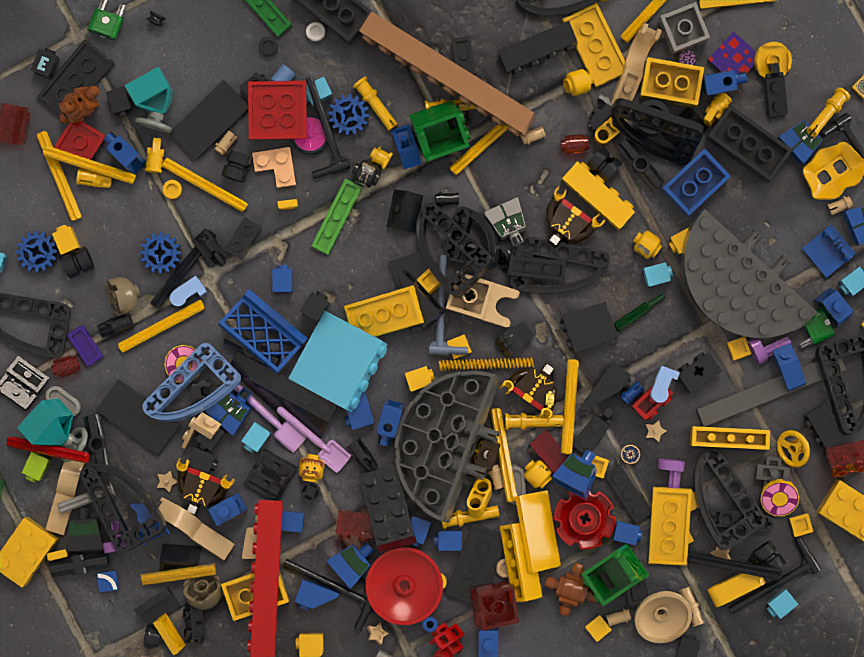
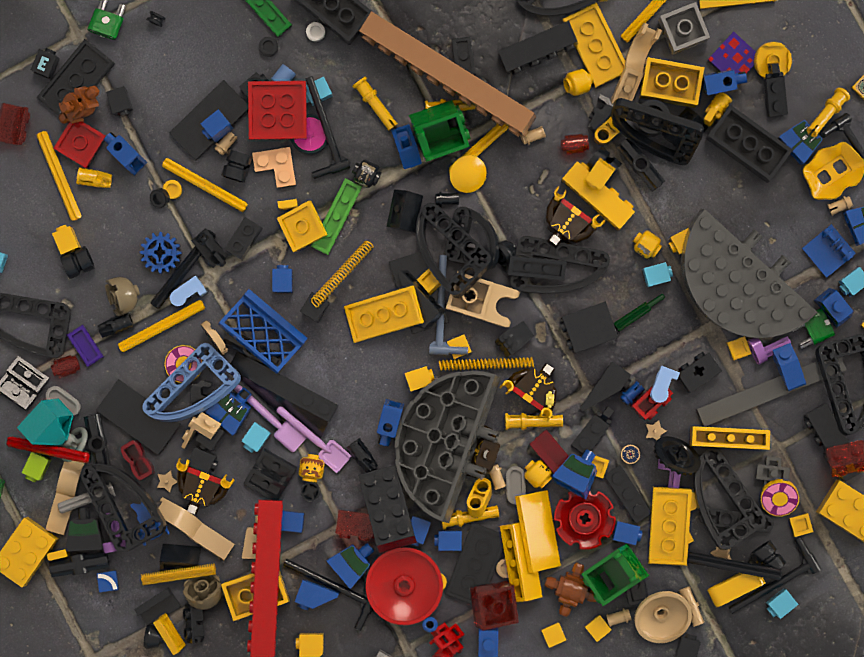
blue gear [16,231,59,273] -> none
yellow axle [43,146,136,184] -> none
teal piece [125,67,174,133] -> none
yellow hinge [145,138,164,173] -> none
blue torso [207,493,248,527] -> none
medium azure brick [288,311,388,412] -> none
blue gear [328,94,370,136] -> none
blue slope [345,392,375,430] -> none
tan piece [367,622,389,645] -> none
yellow brick [369,146,393,170] -> none
light grey torso [484,197,526,247] -> none
yellow axle [490,408,517,502] -> none
yellow axle [561,359,579,454] -> none
blue brick [661,149,731,218] -> none
tile [677,49,697,65] -> none
yellow piece [777,430,810,467] -> none
none -> dark red brick [121,440,155,480]
none -> black tile [150,188,170,208]
none -> blue brick [200,109,234,142]
none -> tan tile [200,321,228,355]
none -> yellow plate [277,201,328,252]
none -> yellow piece [311,241,374,307]
none -> yellow dish [449,155,487,193]
none -> yellow tile [541,622,566,648]
none -> yellow brick [585,158,616,190]
none -> black gear [653,436,701,476]

